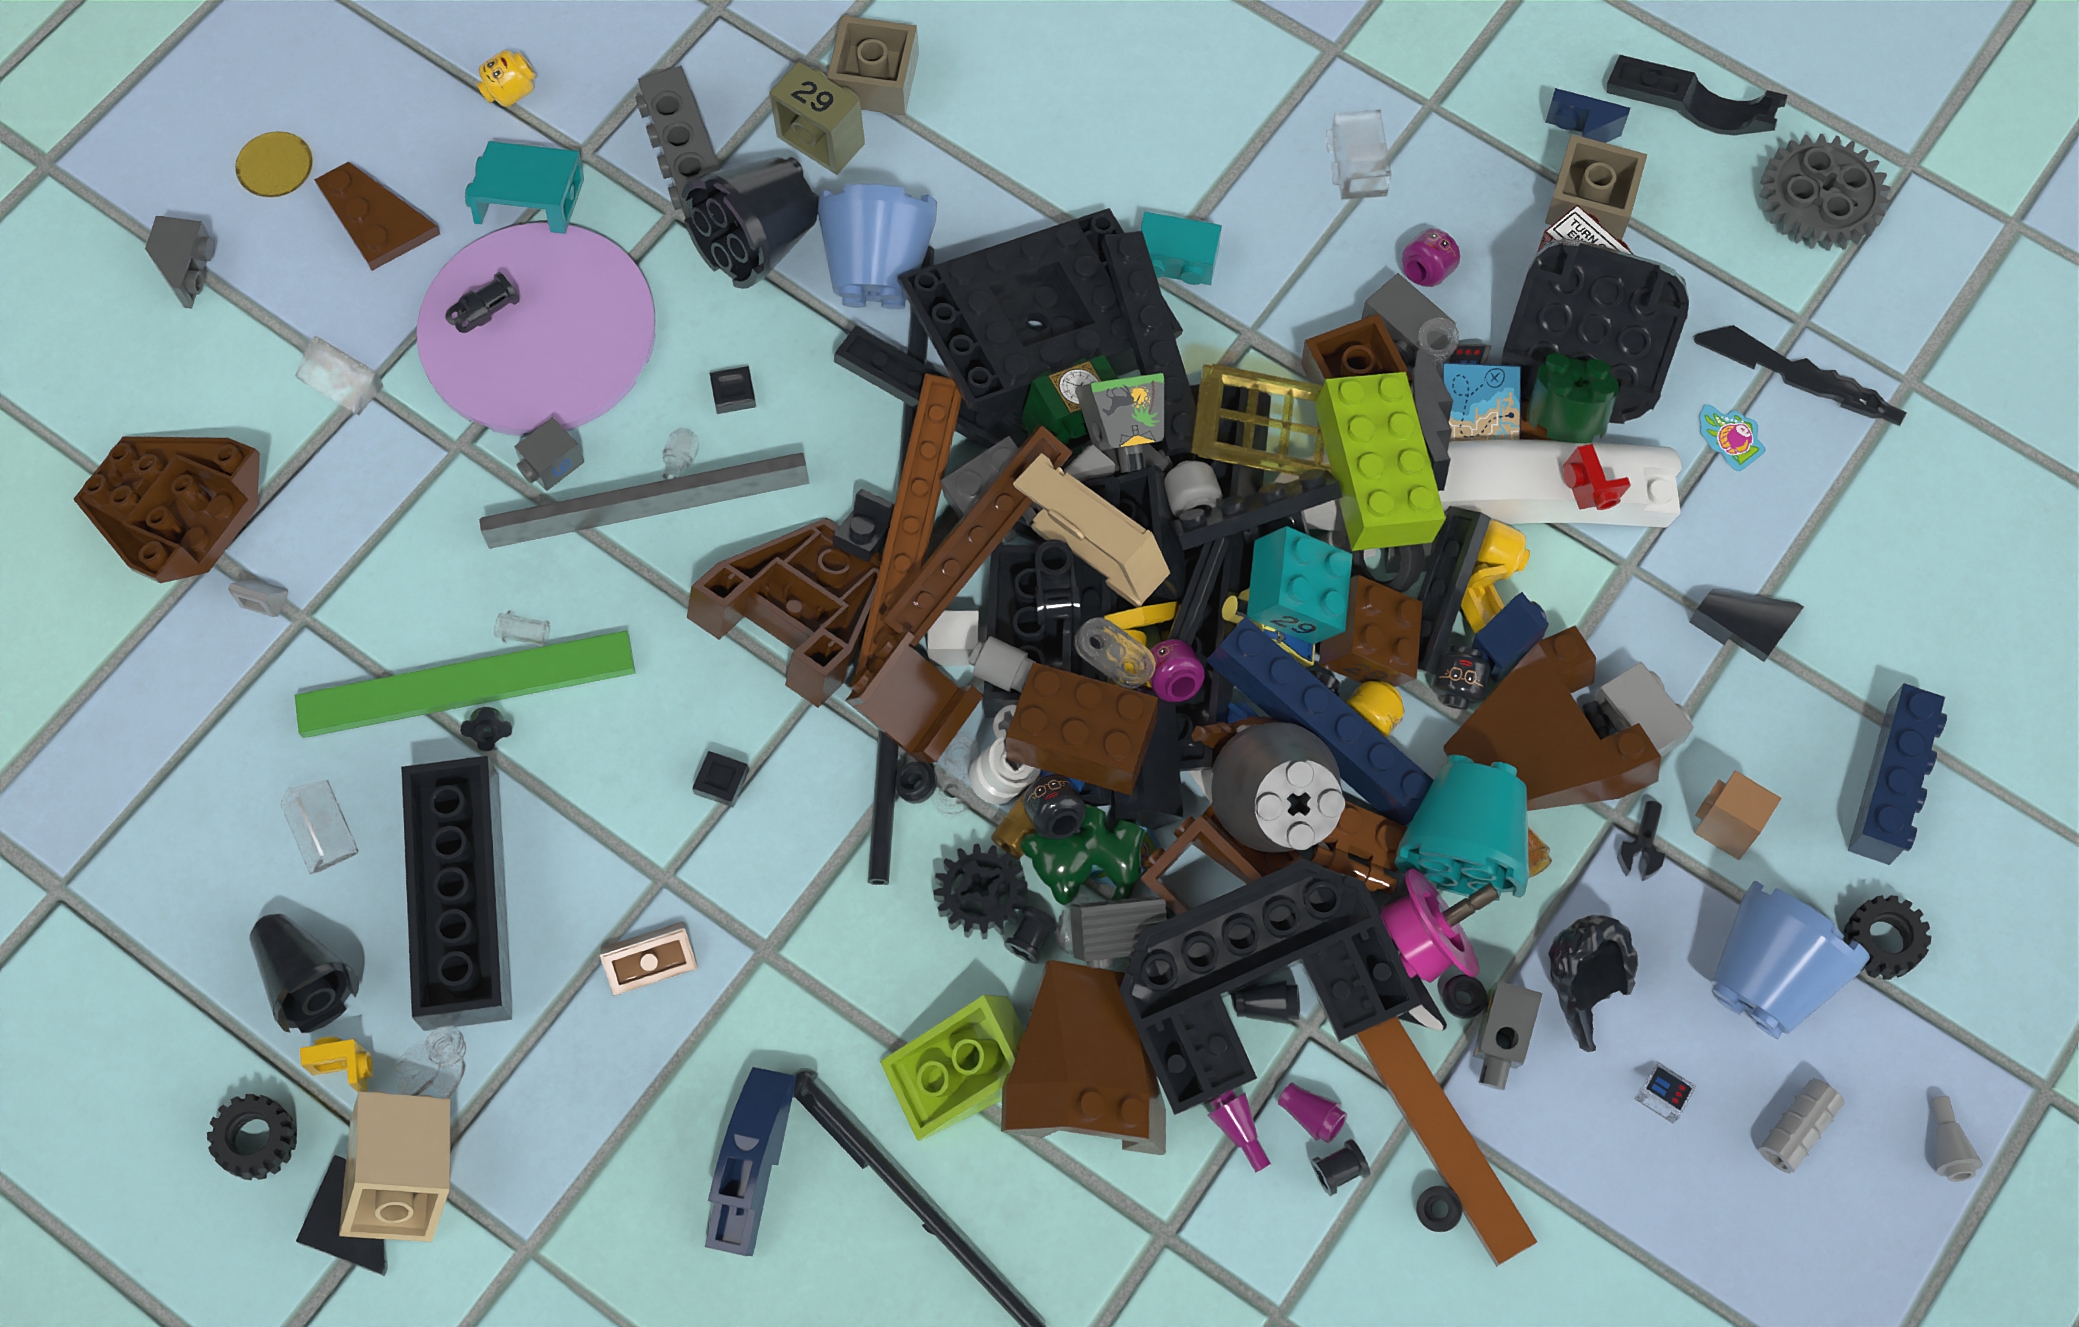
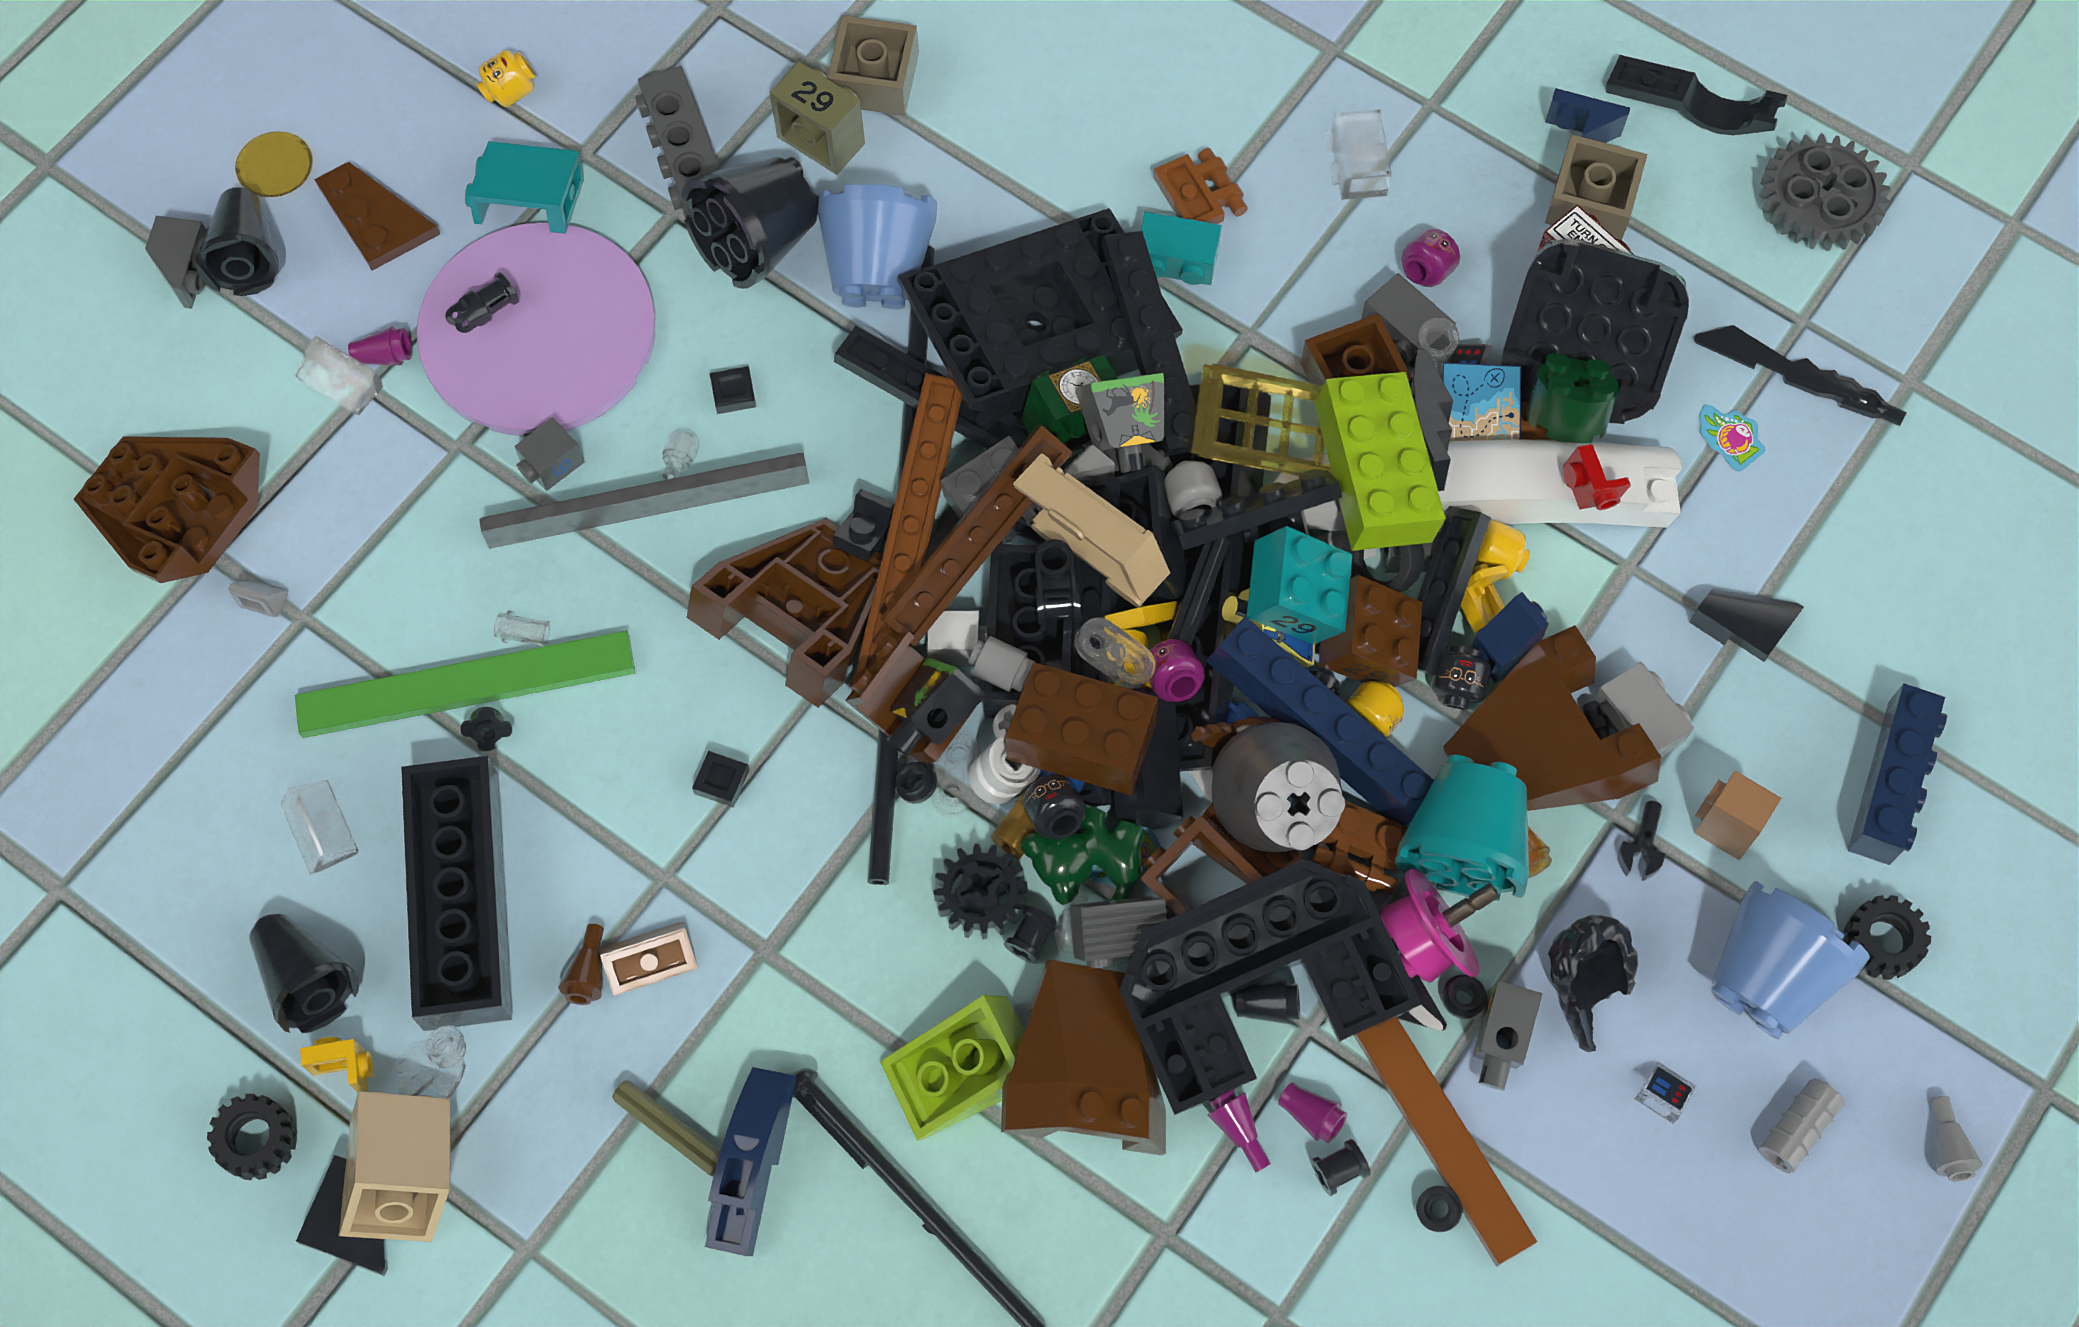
none -> black cone [196,187,279,296]
none -> magenta cone [348,326,412,366]
none -> reddish brown cone [558,924,604,1005]
none -> olive axle [612,1080,720,1176]
none -> black torso [887,657,986,756]
none -> dark orange plate [1153,148,1248,224]

